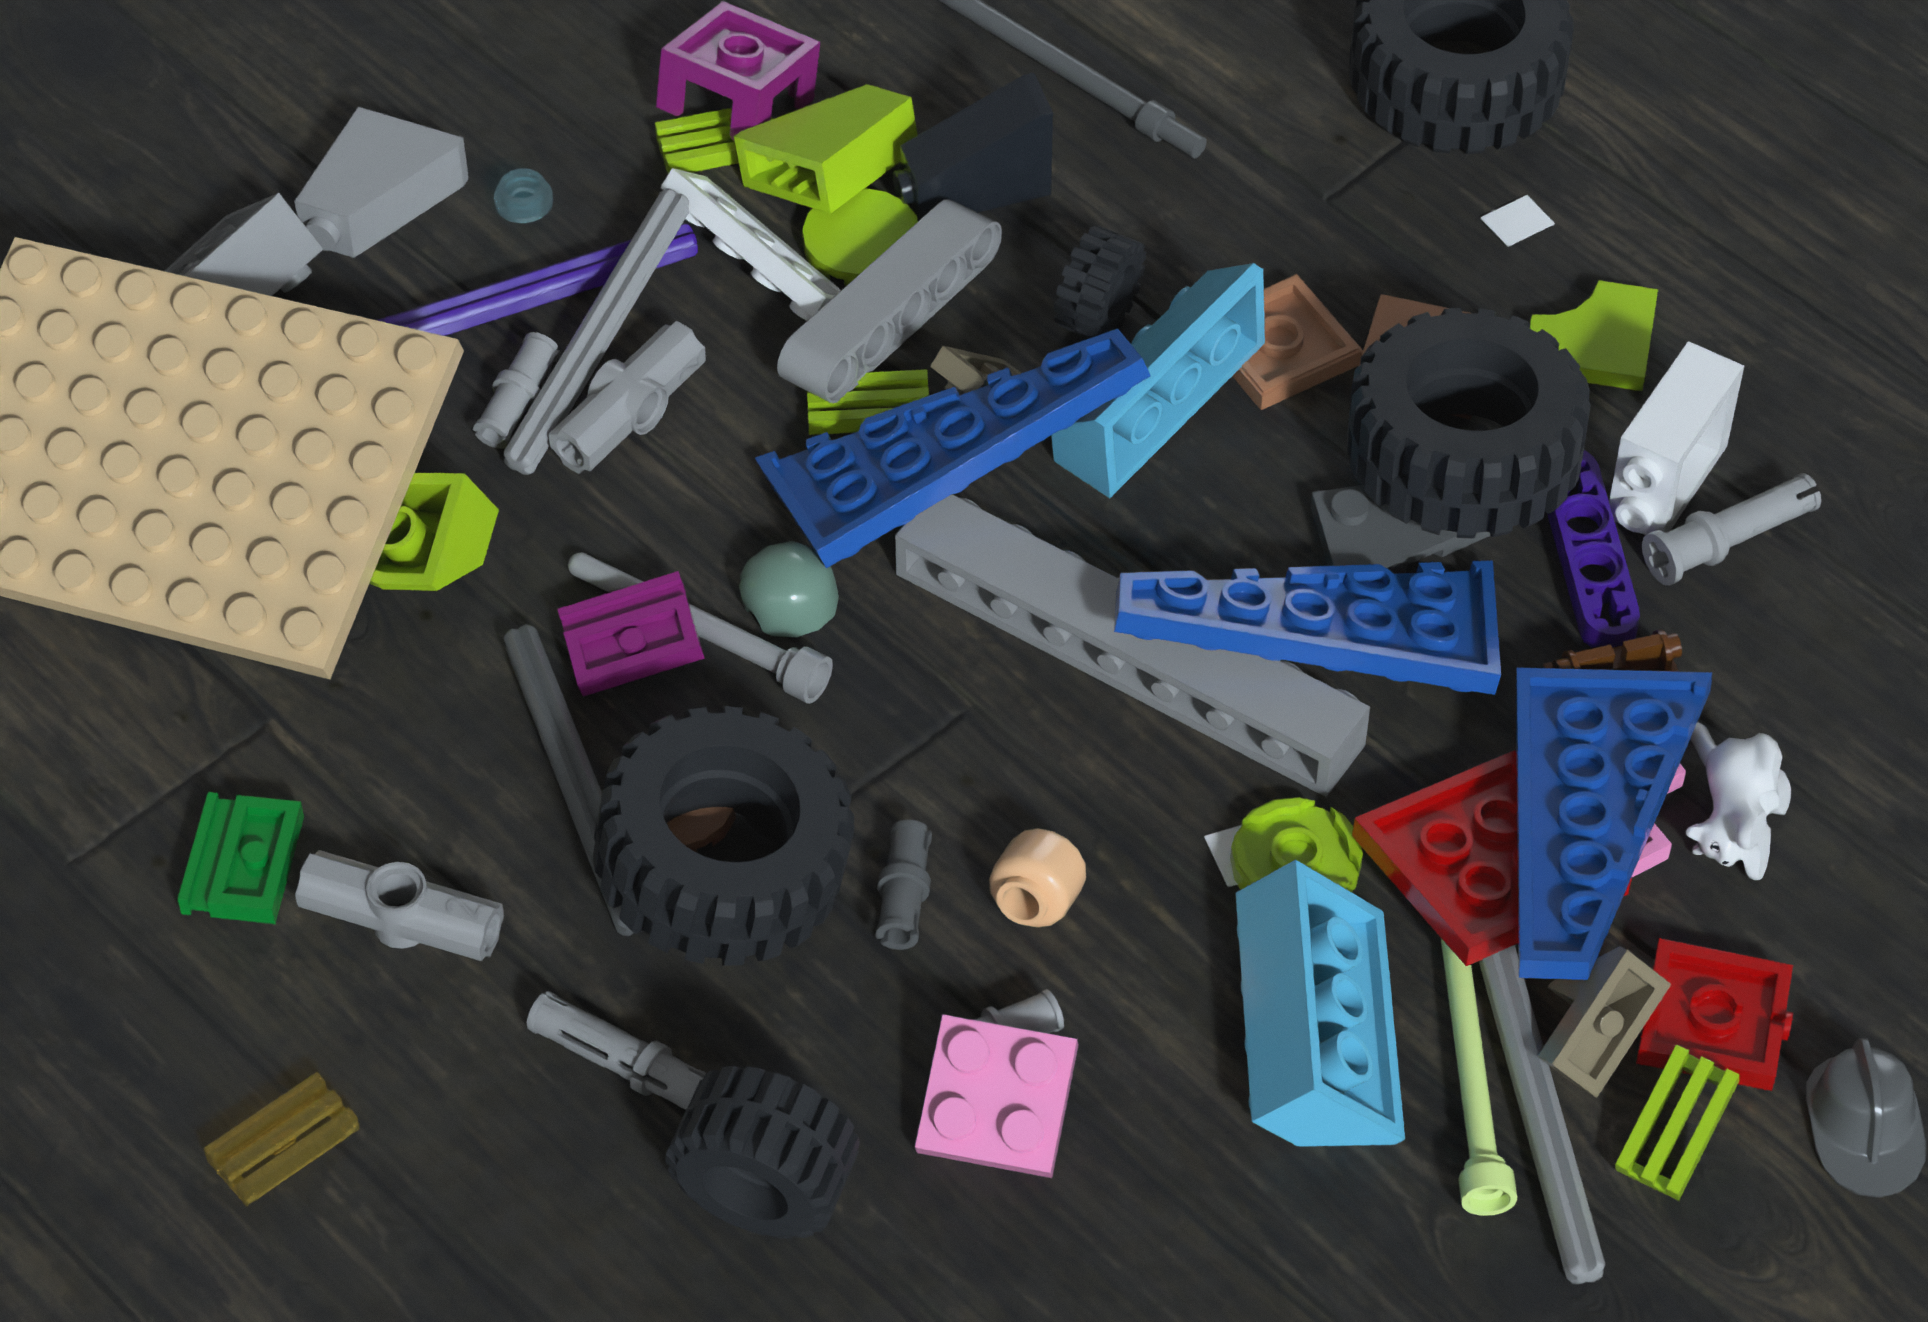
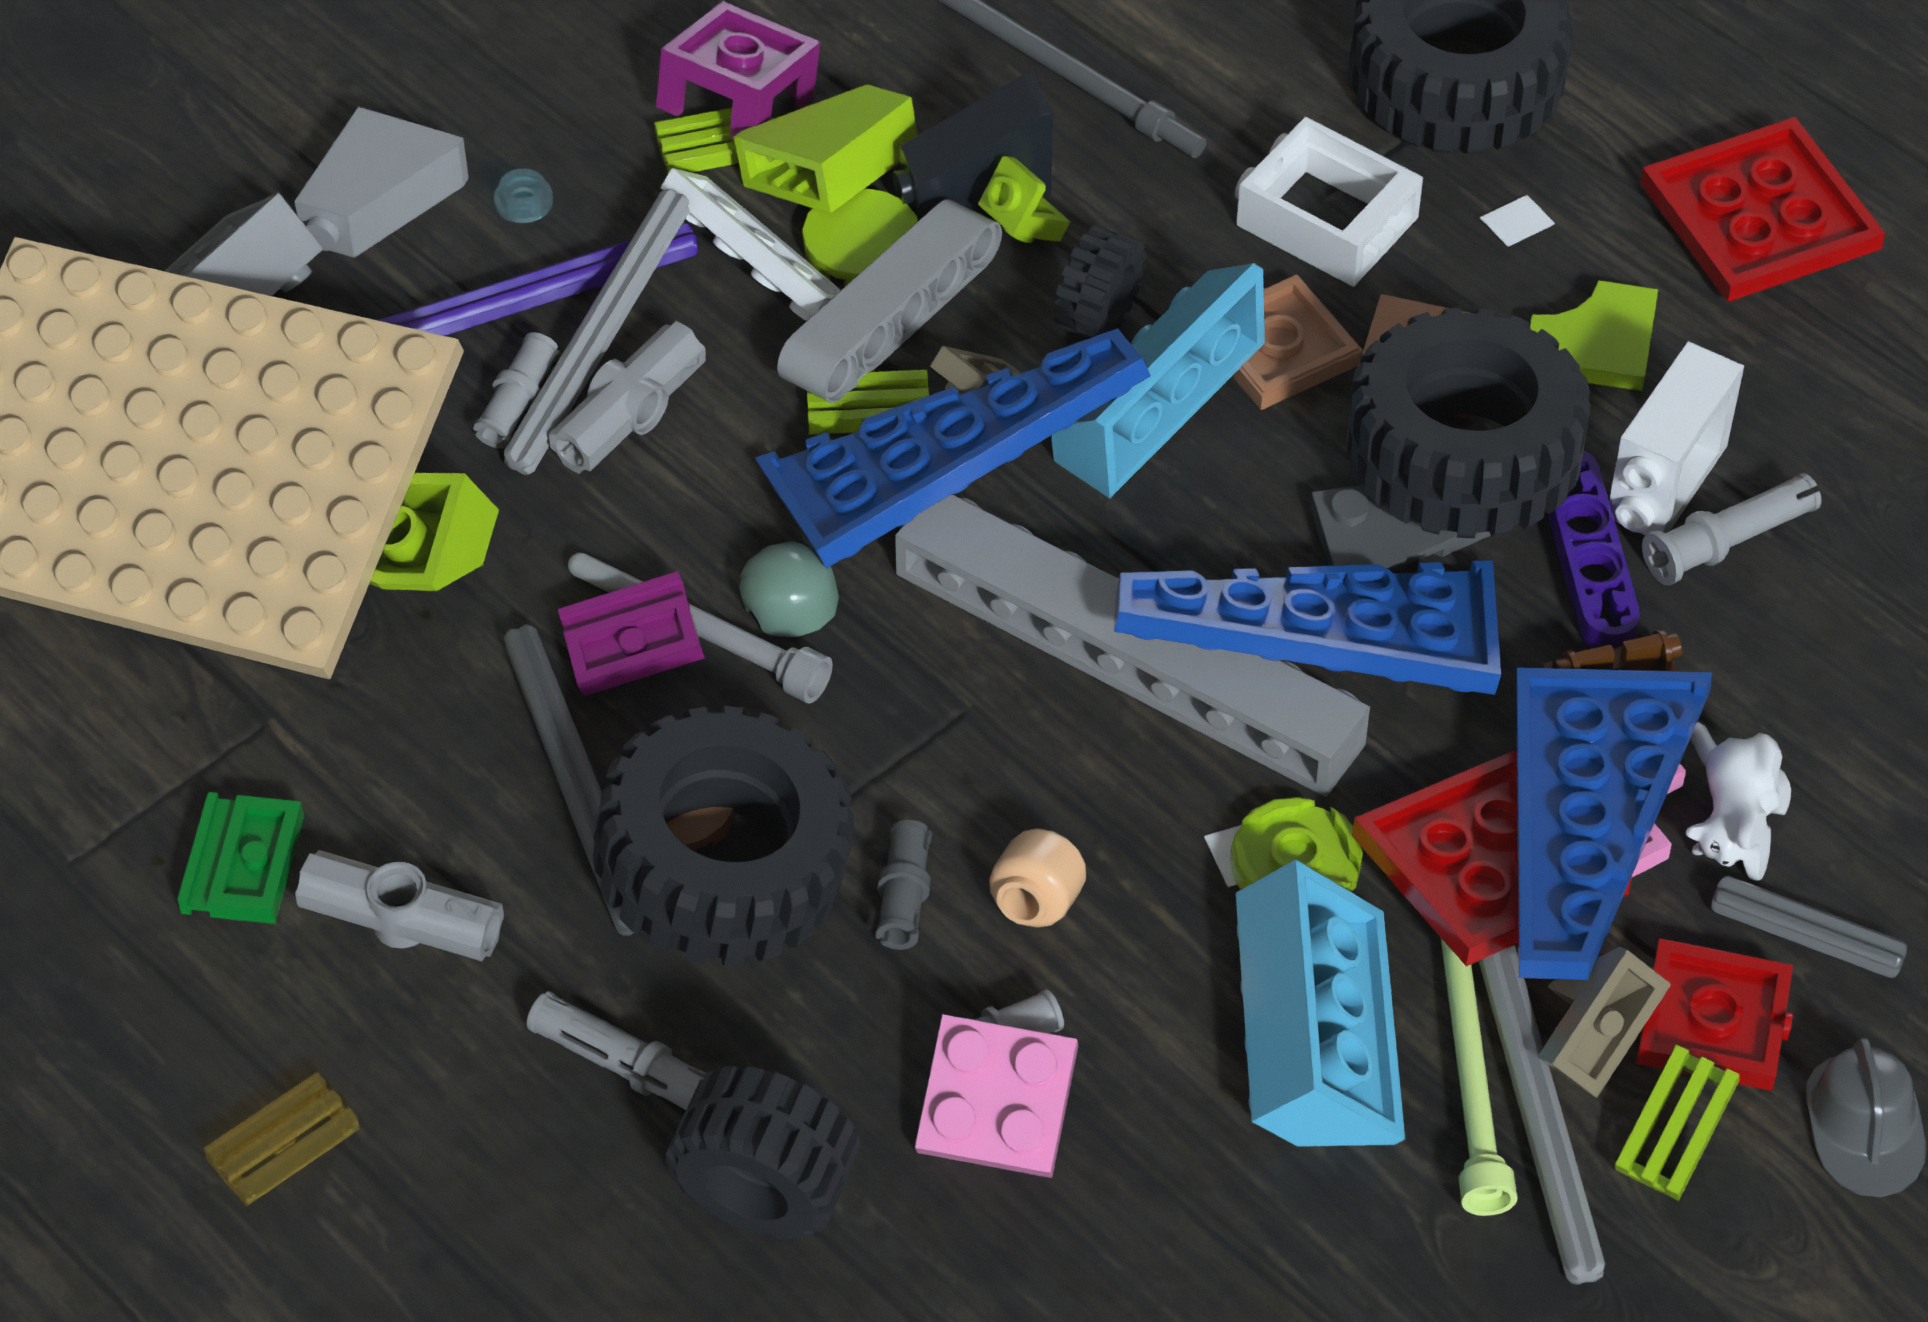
none -> lime bracket [978,156,1070,243]
none -> white window [1235,117,1423,287]
none -> red plate [1640,117,1885,302]
none -> dark grey axle [1712,876,1907,978]

